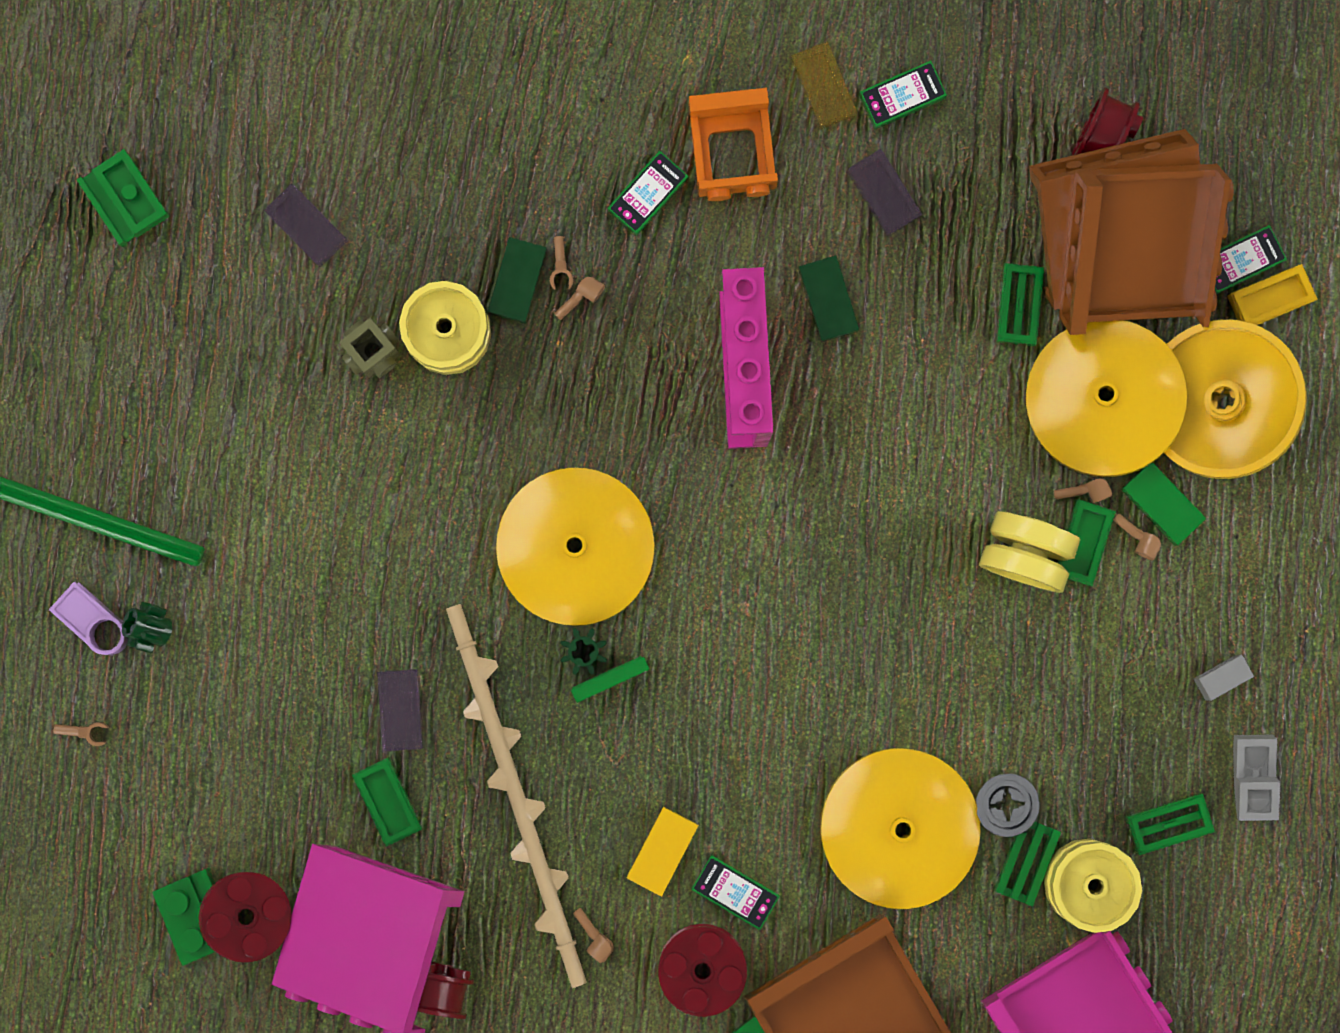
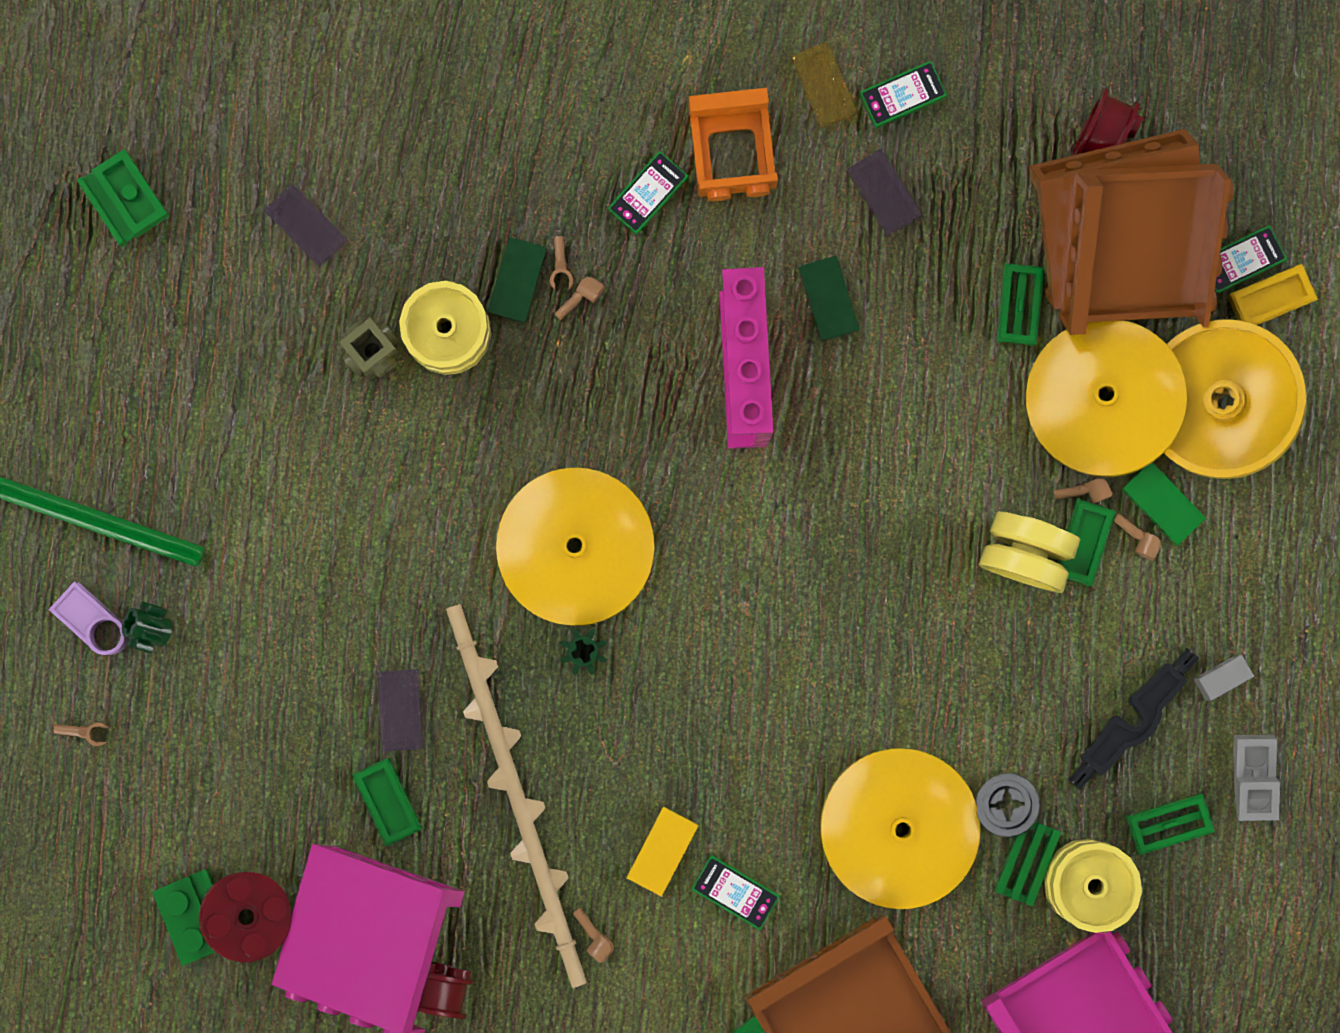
green tile [571,656,650,703] -> none
dark red wheel [658,924,747,1017] -> none
none -> black piece [1067,648,1199,791]

